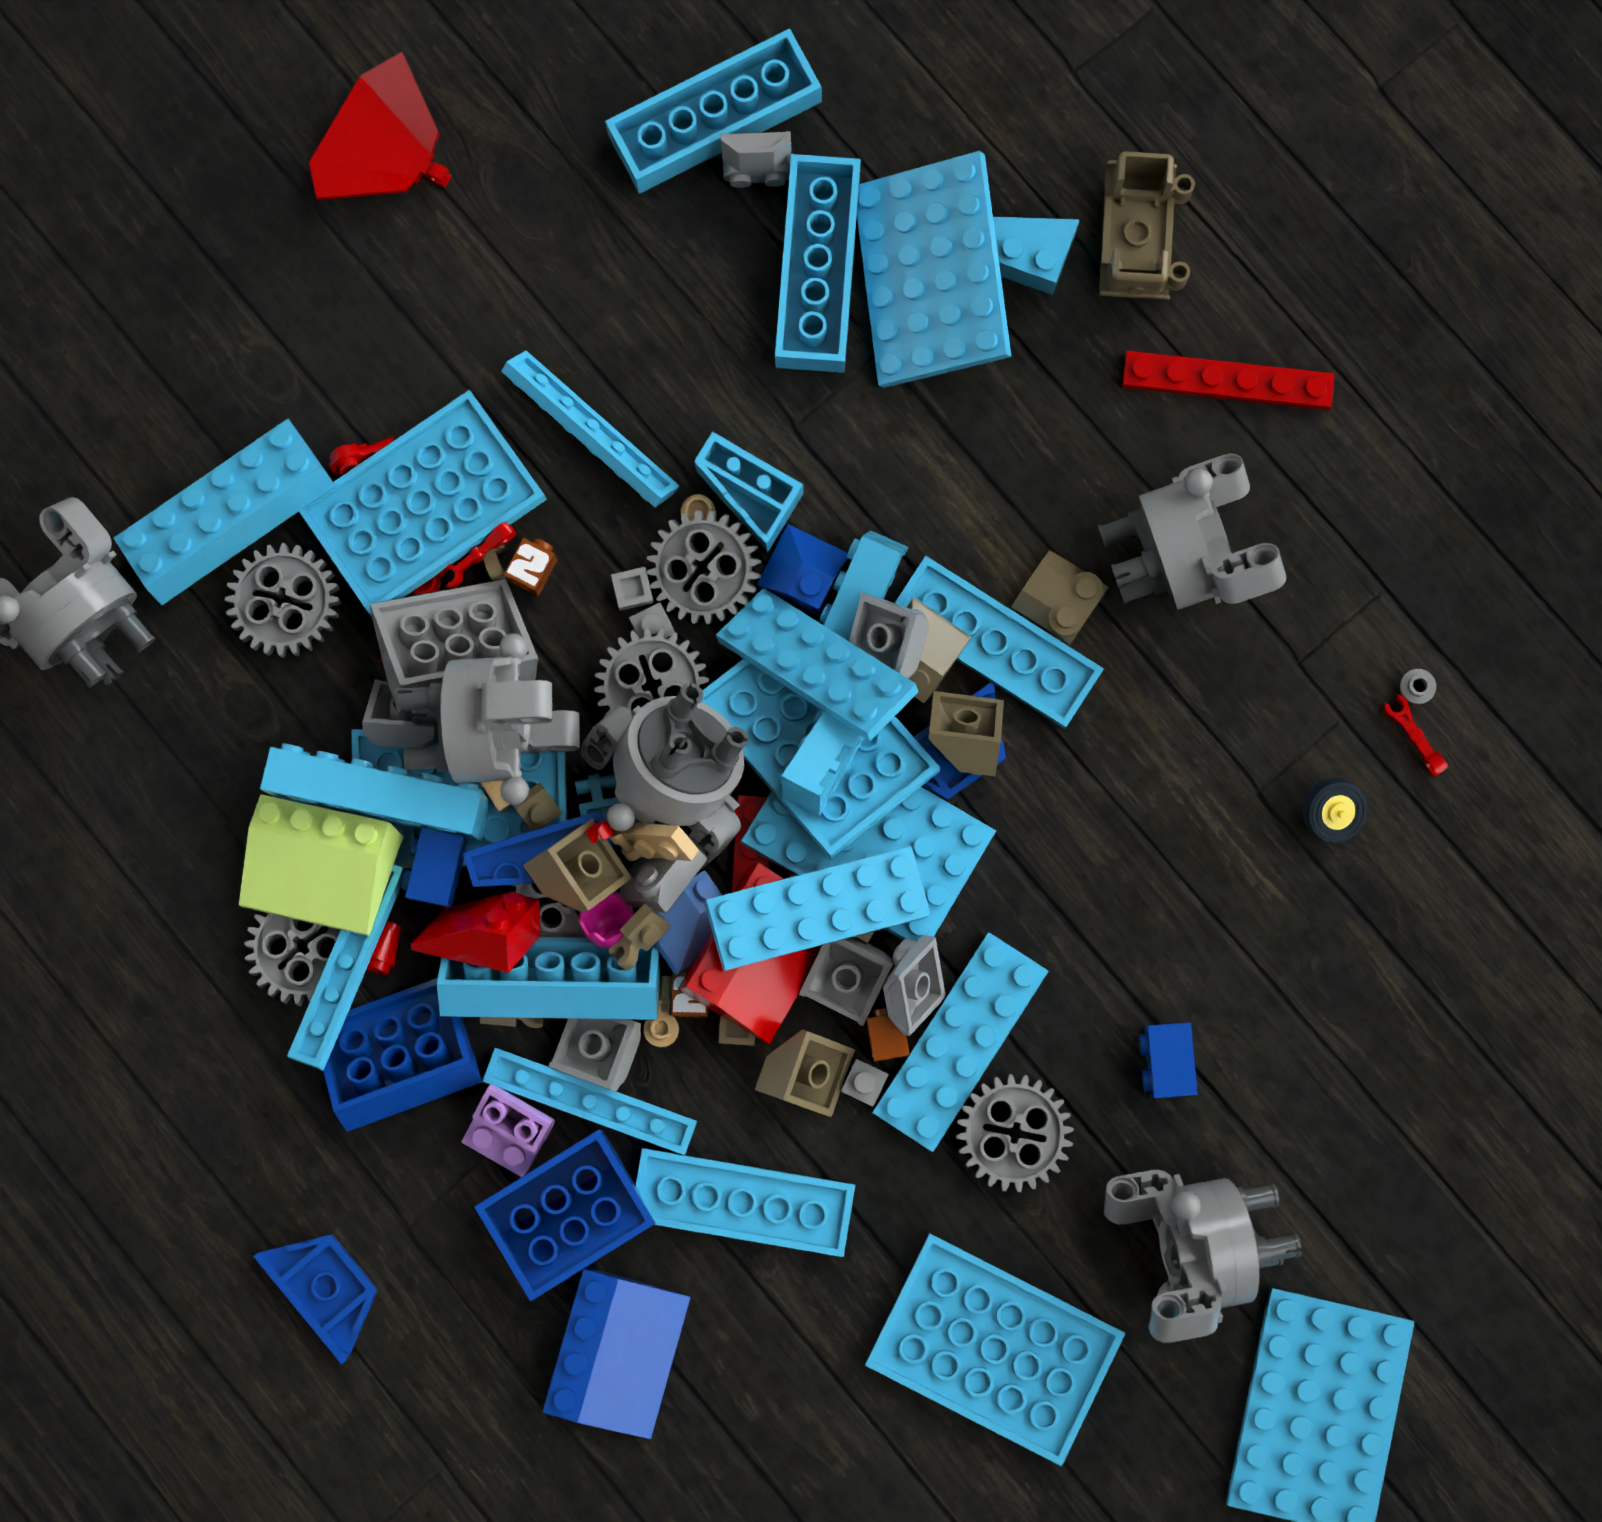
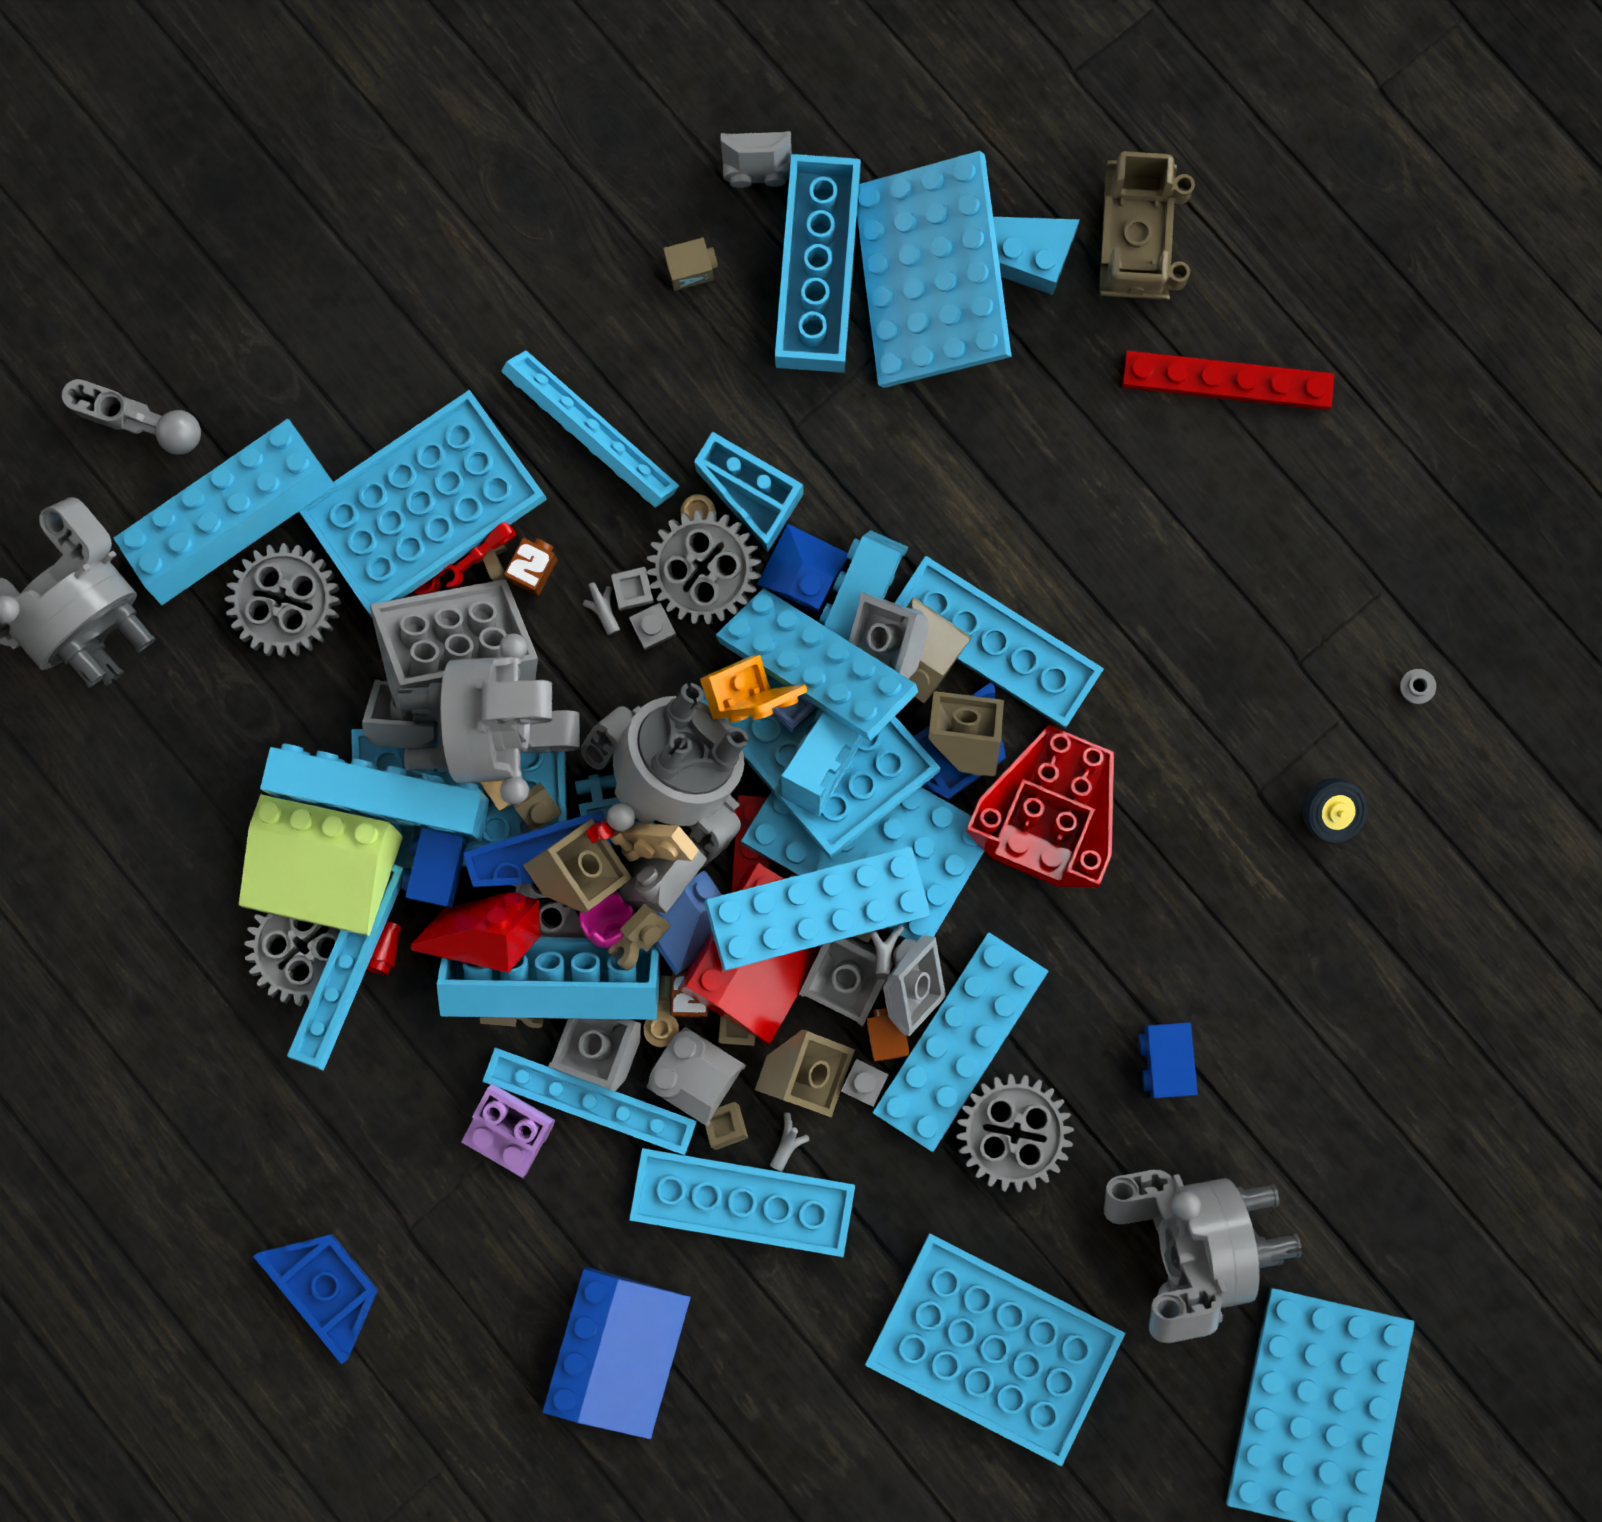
red panel [309,52,451,200] -> none
blue slope [324,978,482,1132] -> none
red plate [329,437,394,476] -> none
blue slope [474,1129,656,1302] -> none
light grey gear [595,627,709,717] -> none
medium azure brick [605,28,822,194] -> none
dark tan slope [1011,550,1109,646] -> none
light grey piece [1098,453,1286,610] -> none
red piece [1383,695,1448,776] -> none
none -> light grey beam [62,379,201,455]
none -> light grey bar [583,582,620,635]
none -> light grey slope [647,1027,746,1127]
none -> dark tan brick [663,237,718,291]
none -> light orange bracket [700,655,808,723]
none -> dark tan plate [705,1102,748,1150]
none -> light grey bar [770,1112,809,1172]
none -> light blue tile [772,696,818,733]
none -> light grey bar [870,925,904,979]
none -> red wedge [966,725,1114,887]

